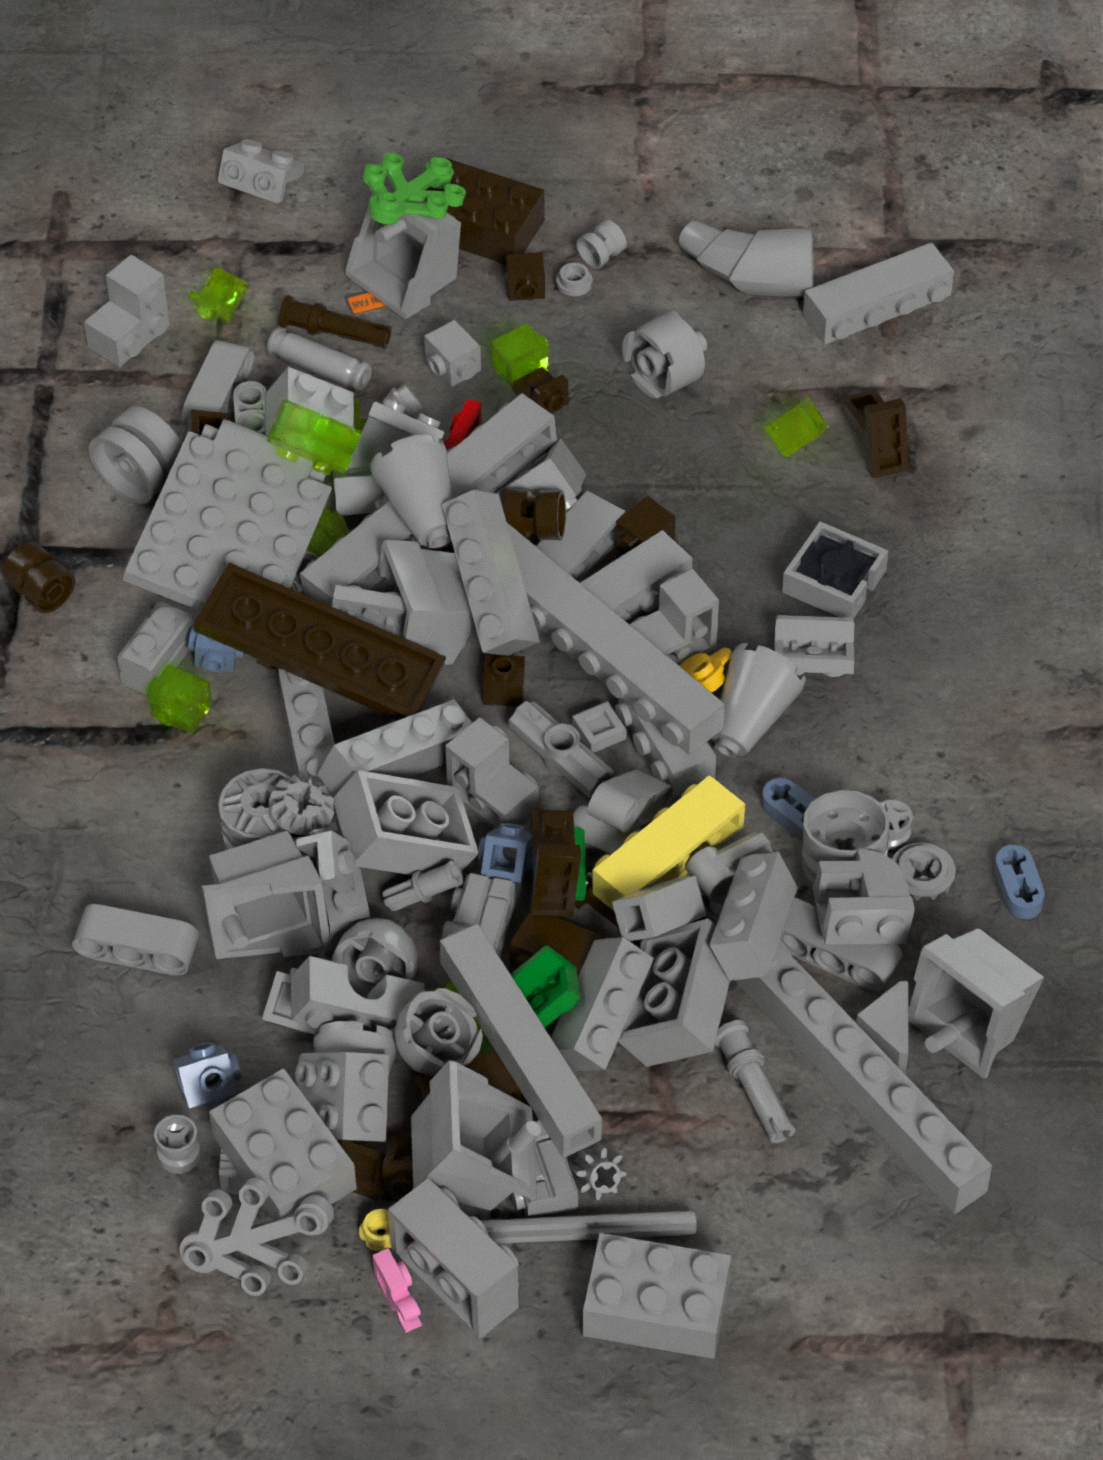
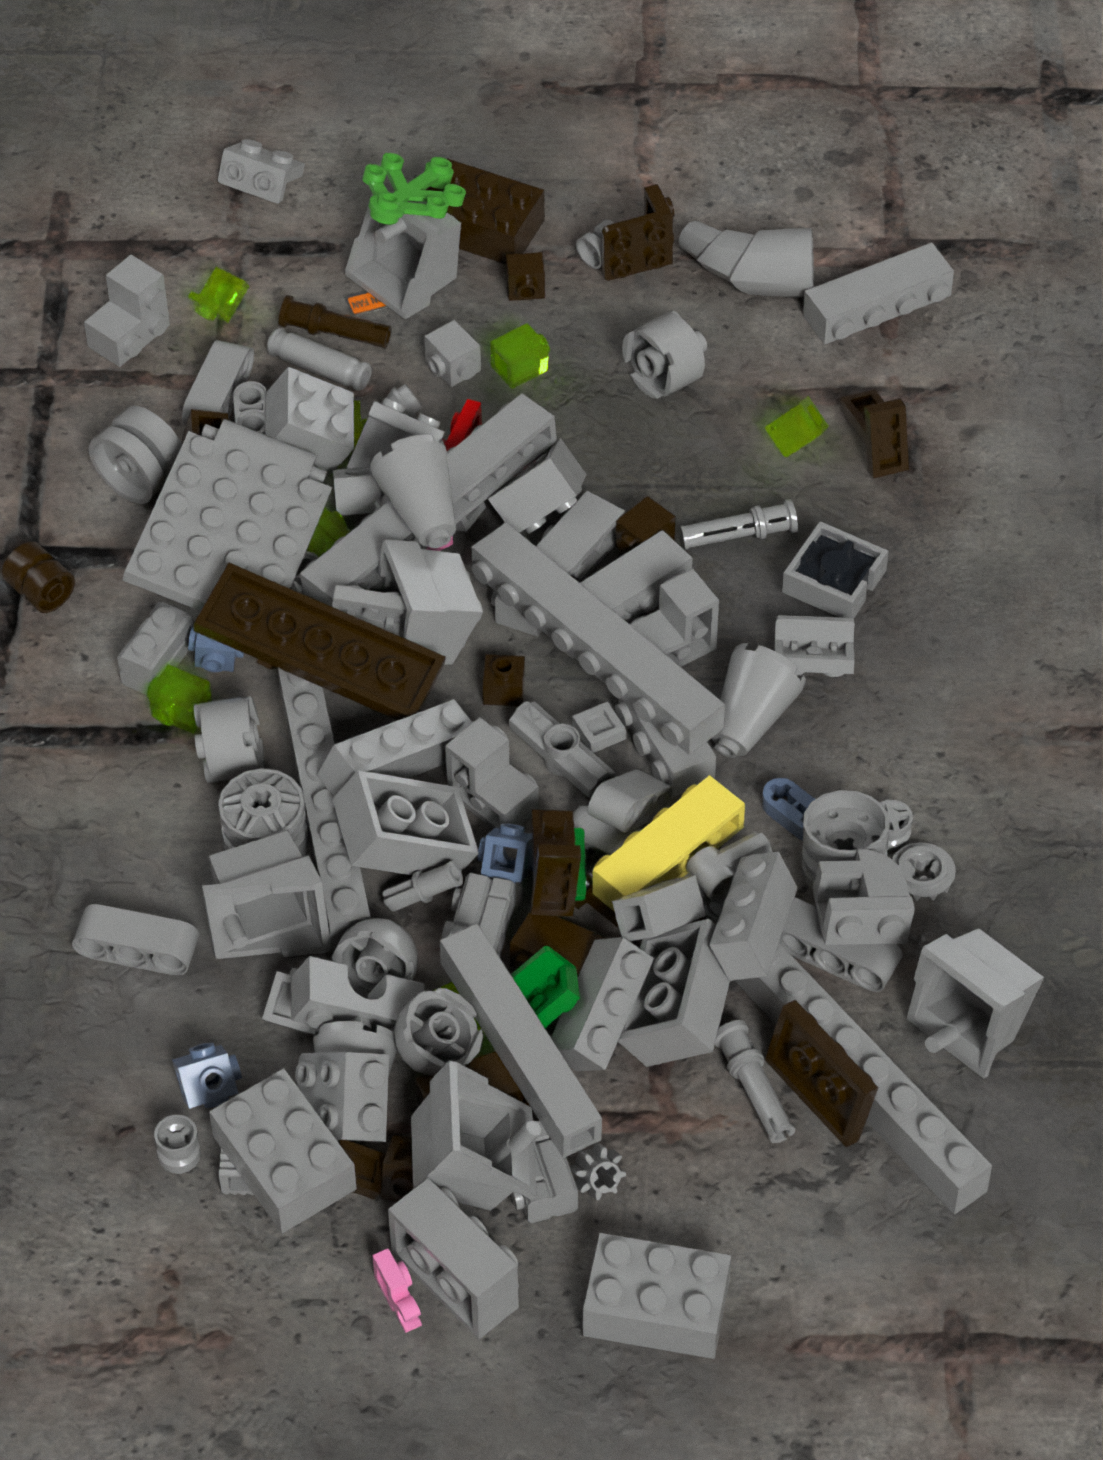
light grey plant [180,1178,334,1296] -> none
clear neon green brick [267,399,362,476] -> none
light grey gear [269,774,335,835] -> none
light grey bracket [296,828,356,892] -> none
light yellow plate [359,1209,392,1251] -> none
light grey brick [442,490,540,656] -> none
light grey axle [481,1211,697,1244] -> none
dark brown wheel [503,489,566,540] -> none
dark brown bracket [512,366,568,413] -> none
light grey plate [556,263,593,296] -> none
yellow plate [679,648,732,693] -> none
light grey slope [856,981,908,1075] -> none
sand blue beam [994,845,1045,919] -> none
none -> light grey brick [194,696,265,783]
none -> dark brown bracket [602,184,675,281]
none -> light grey pin [679,499,798,550]
none -> dark brown plate [765,1000,879,1148]

